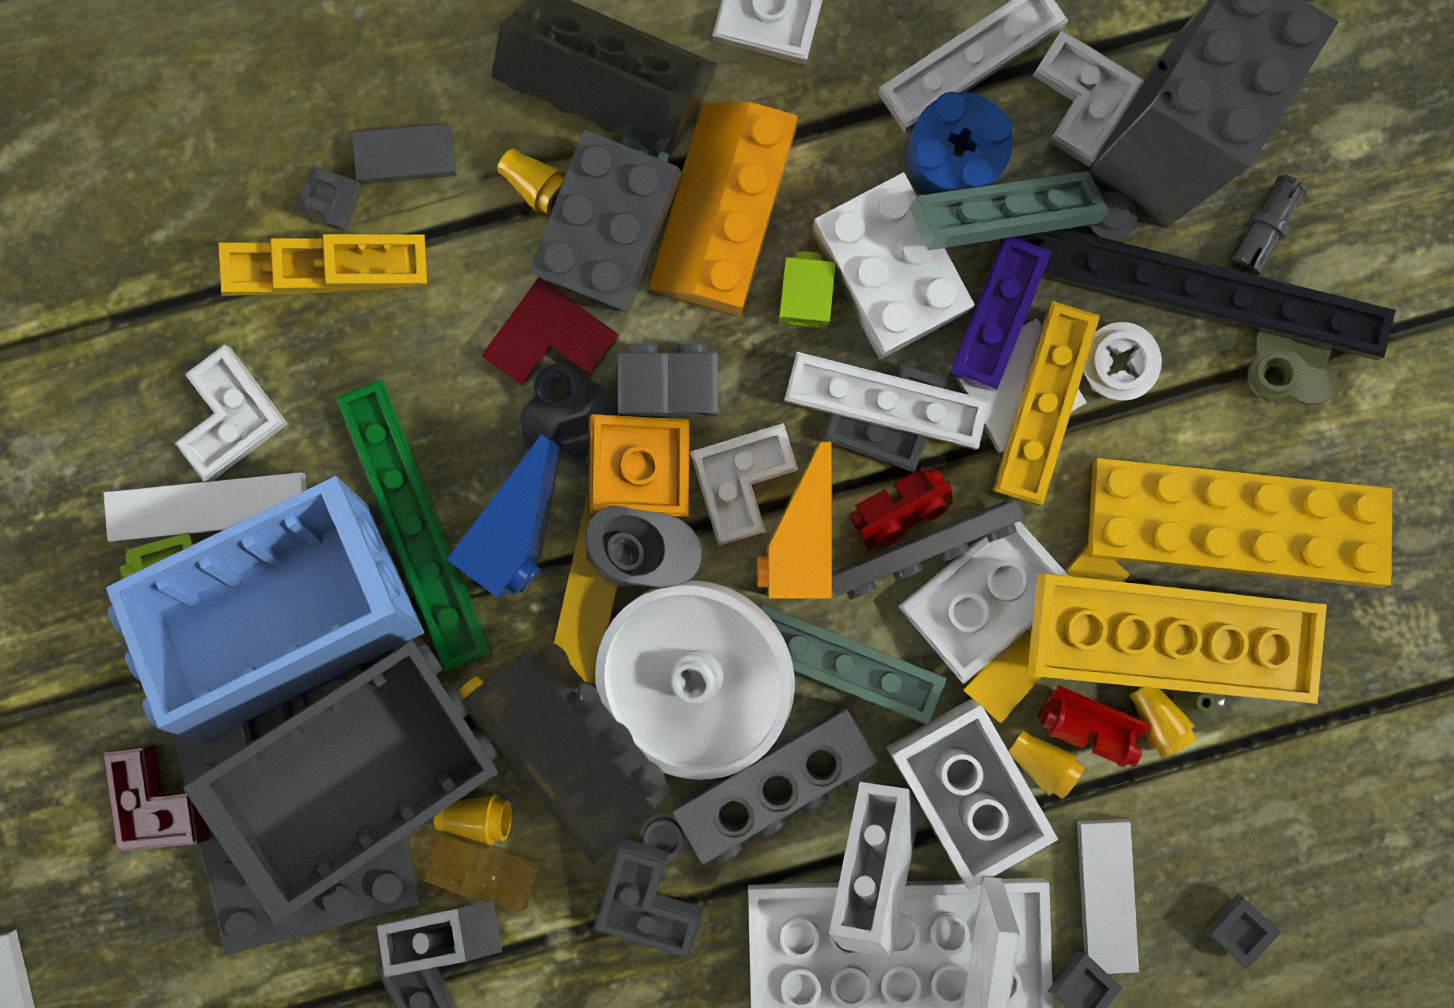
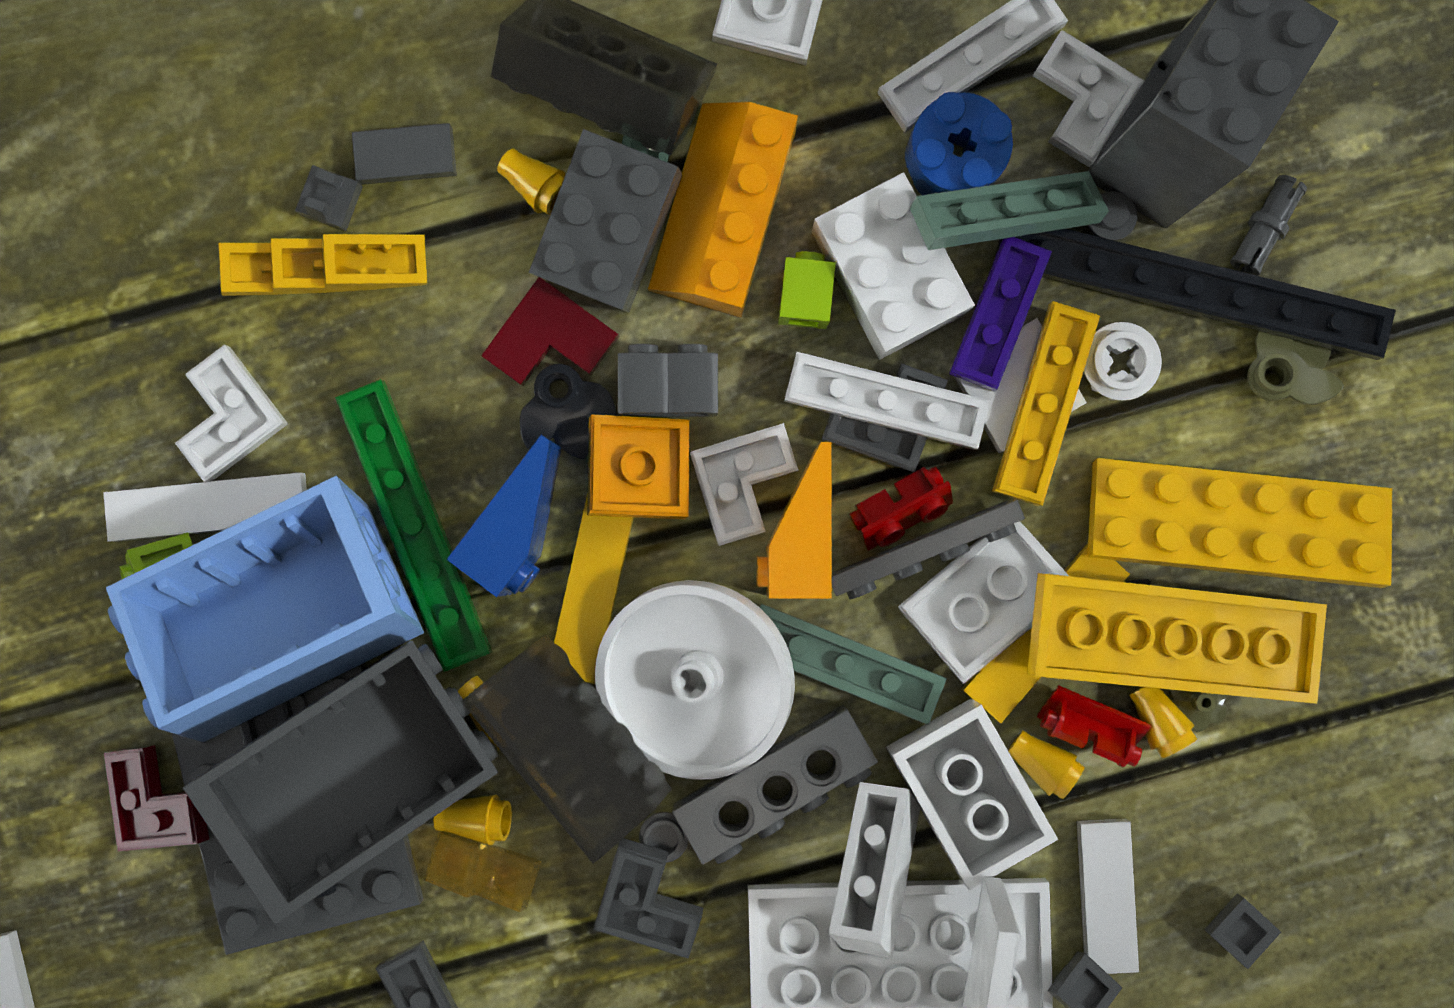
dark grey slope [377,901,502,977] -> none
dark grey piece [585,506,703,588] -> none

